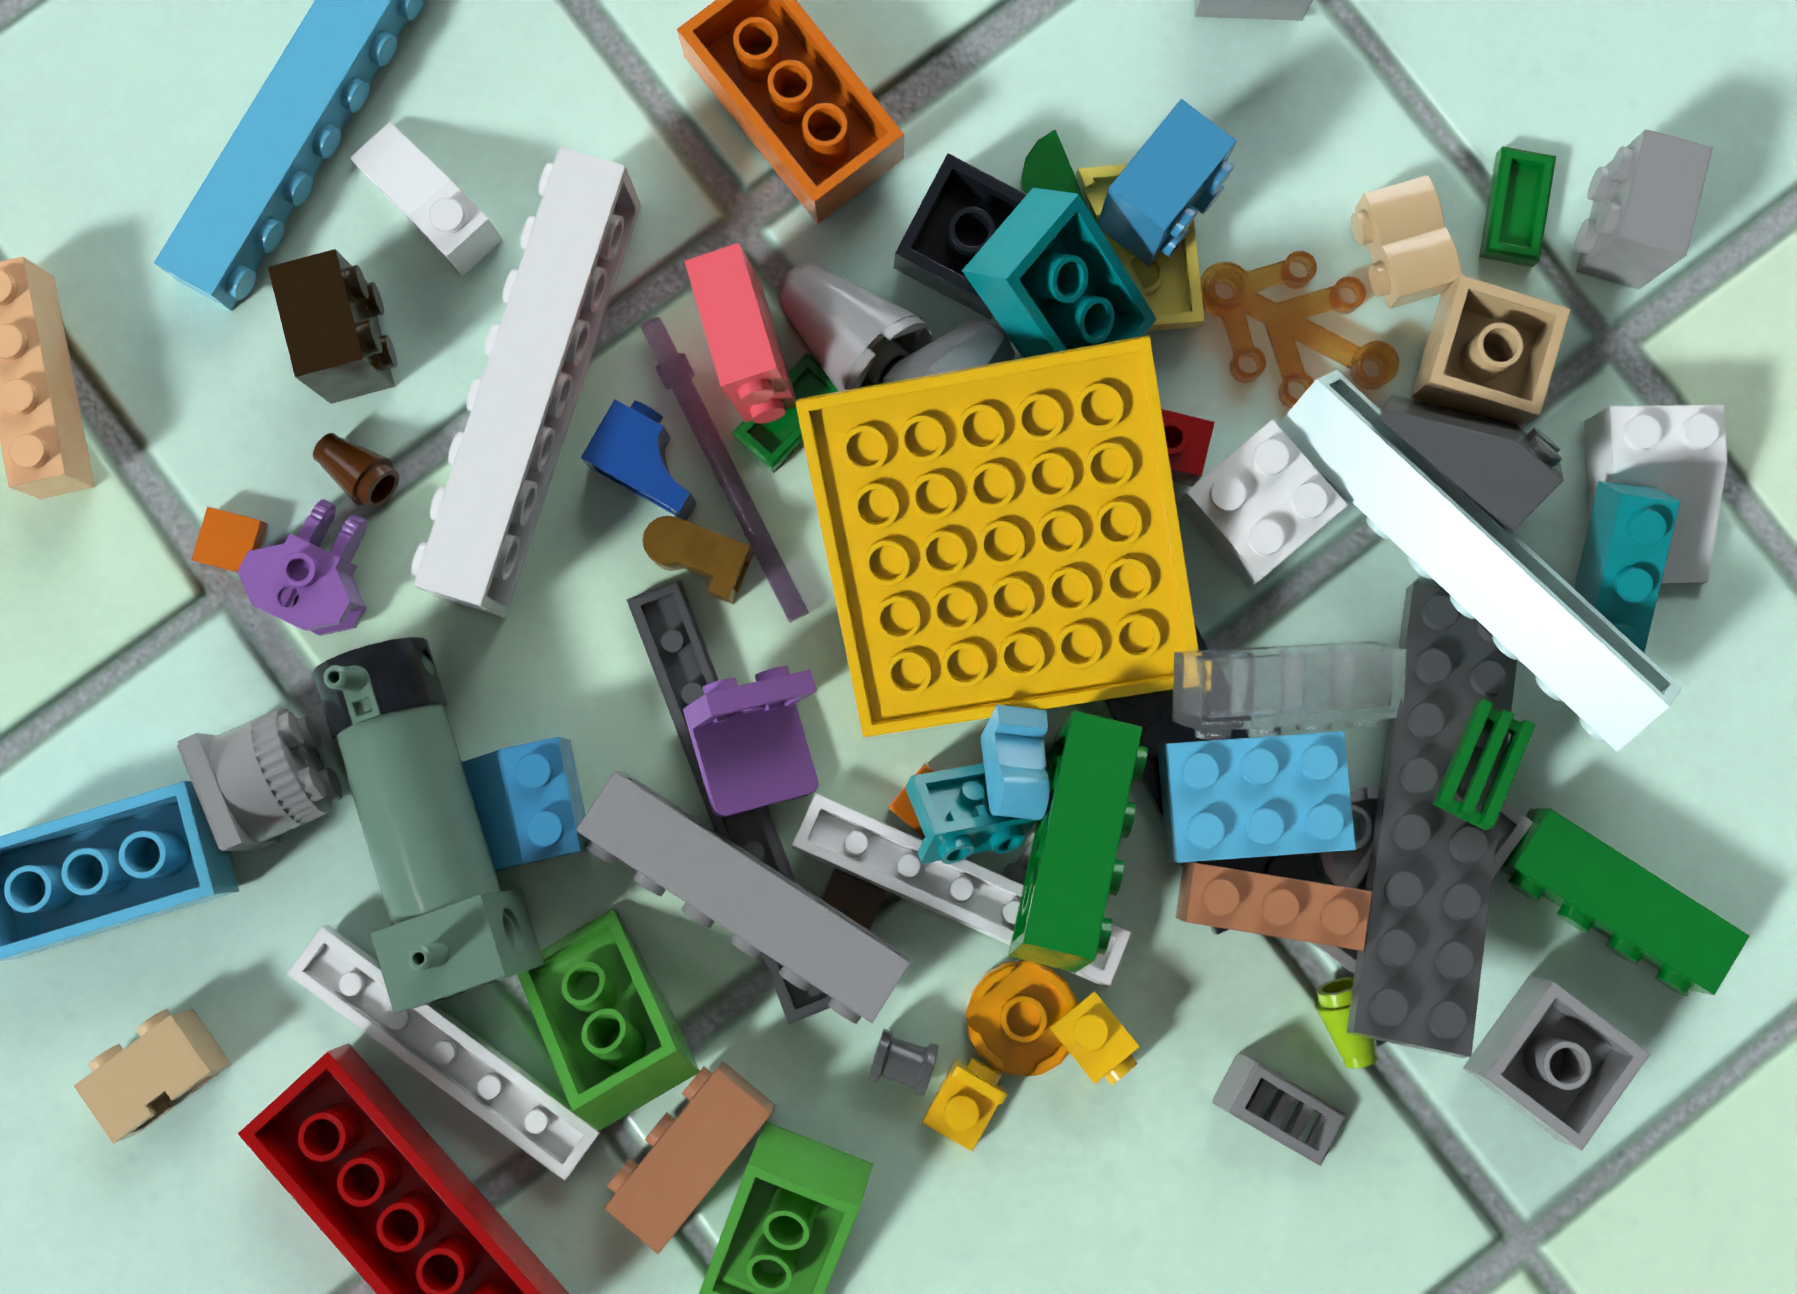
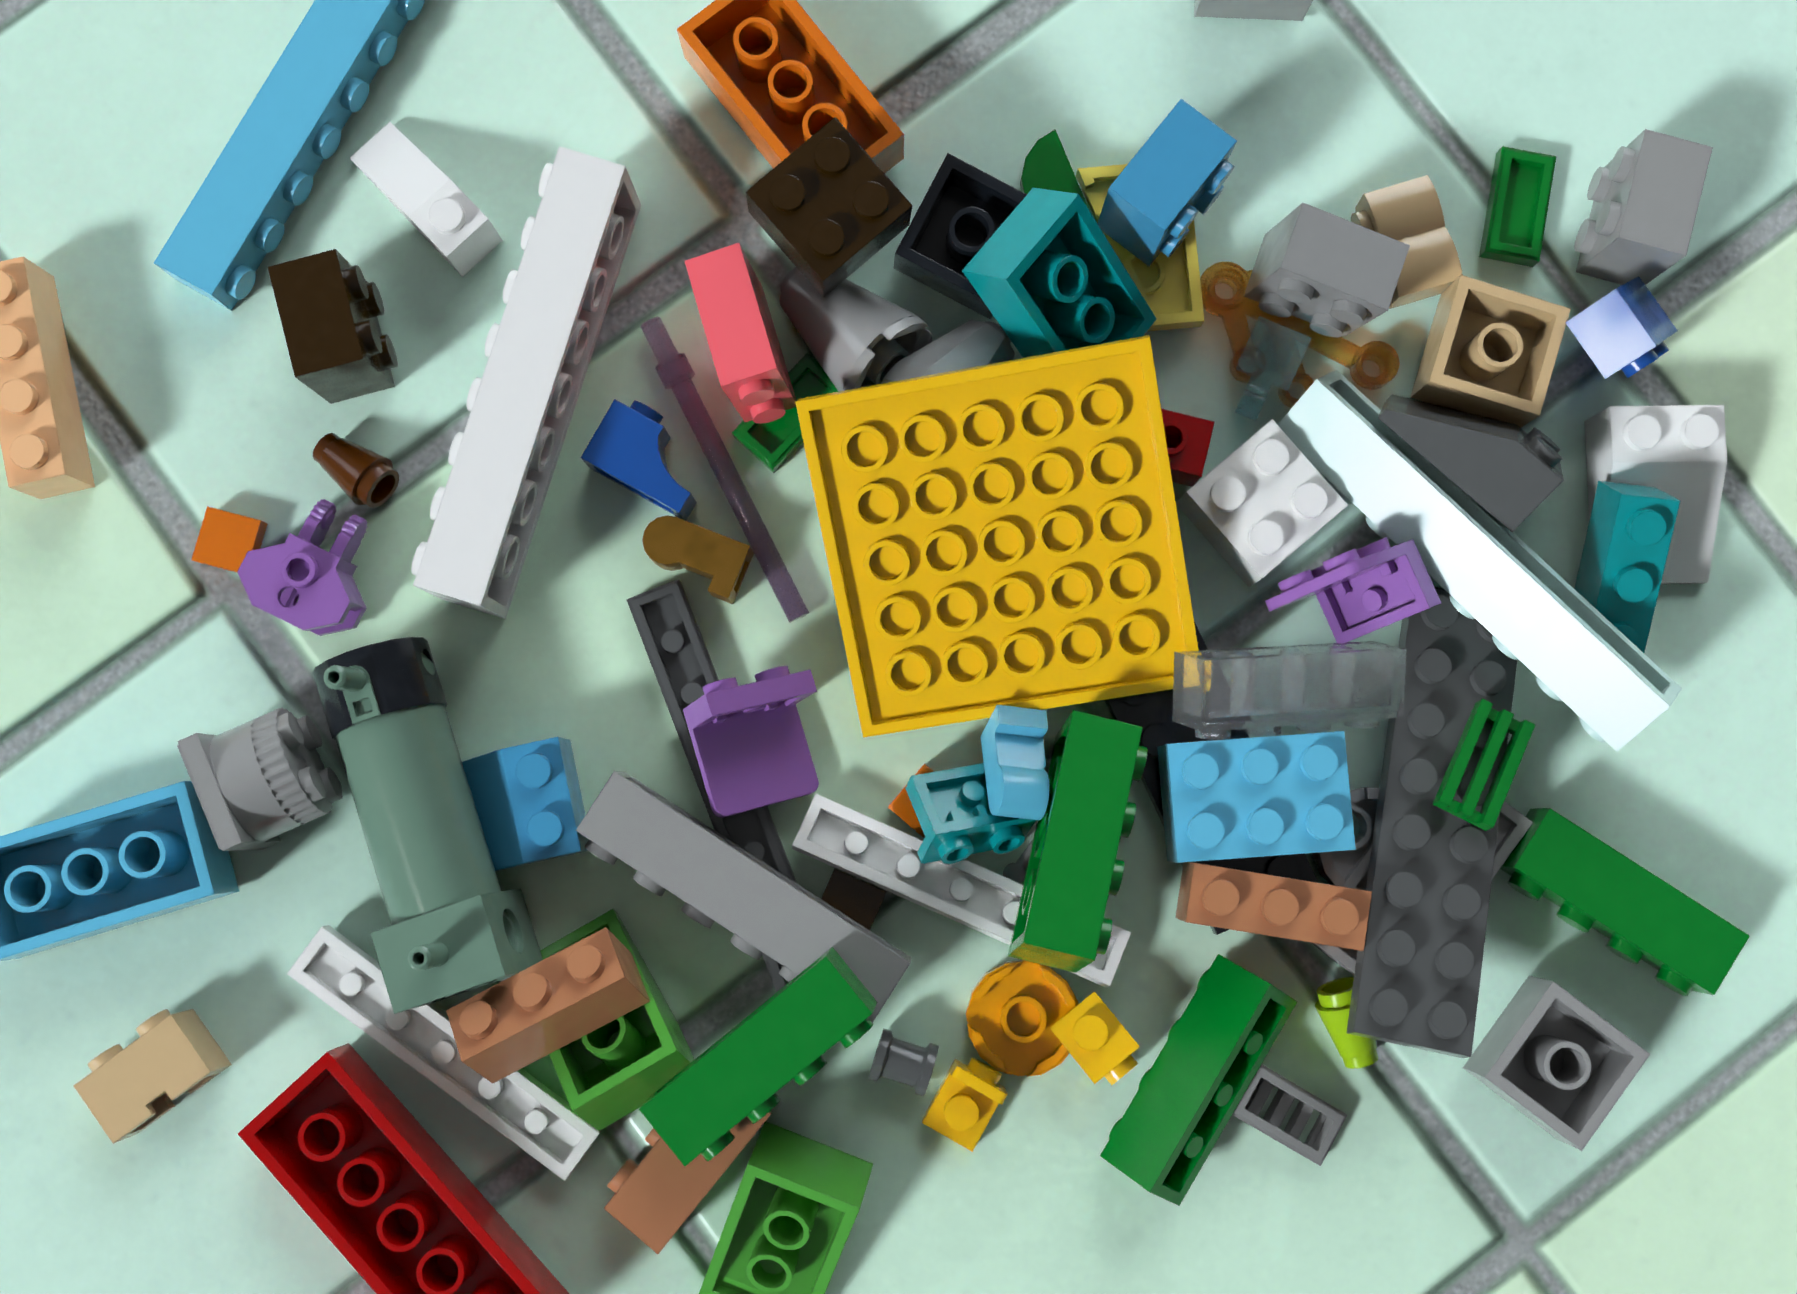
none -> nougat brick [446,927,650,1083]
none -> green brick [639,947,878,1166]
none -> dark brown brick [746,117,913,298]
none -> green brick [1100,954,1297,1206]
none -> clear light blue plate [1235,316,1312,421]
none -> light grey brick [1244,203,1410,338]
none -> medium lavender bracket [1265,537,1441,646]
none -> brick [1565,276,1678,379]

